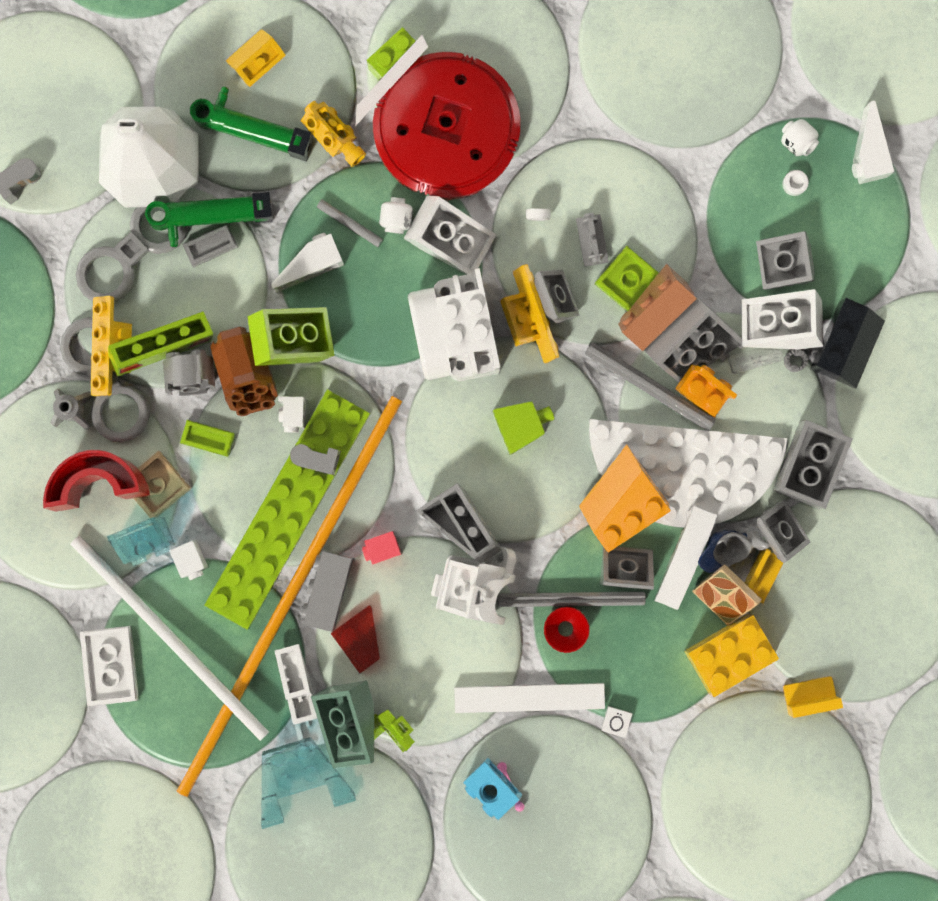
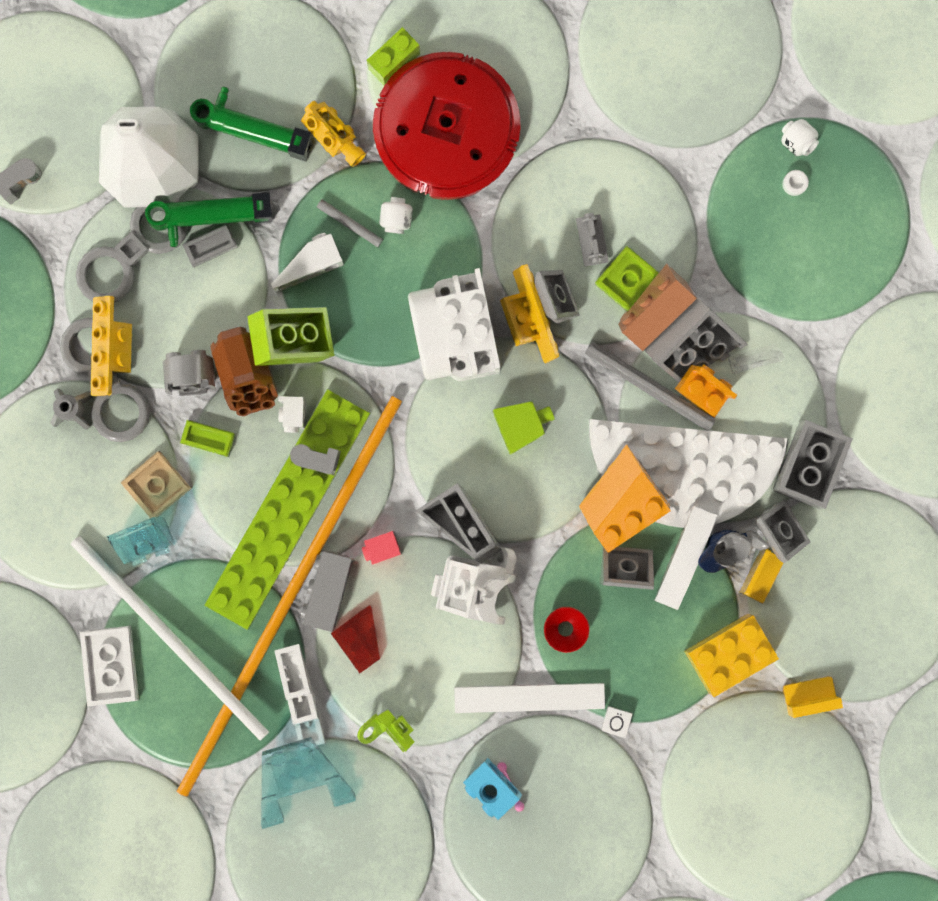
red brick [43,450,150,512] -> none
lime brick [108,311,213,376] -> none
white brick [169,540,209,580] -> none
yellow panel [226,29,286,87] -> none
sand green slope [311,680,374,768] -> none
white sticker [355,35,428,126] -> none
white slope [404,196,496,275] -> none
light grey axle [497,592,646,607] -> none
white tile [526,209,551,221] -> none
tile [692,564,761,626] -> none
white slope [742,289,824,349] -> none
light grey slope [756,231,814,290] -> none
light grey bush [784,349,808,372] -> none
black slope [810,298,885,389] -> none
white slope [852,101,894,184] -> none

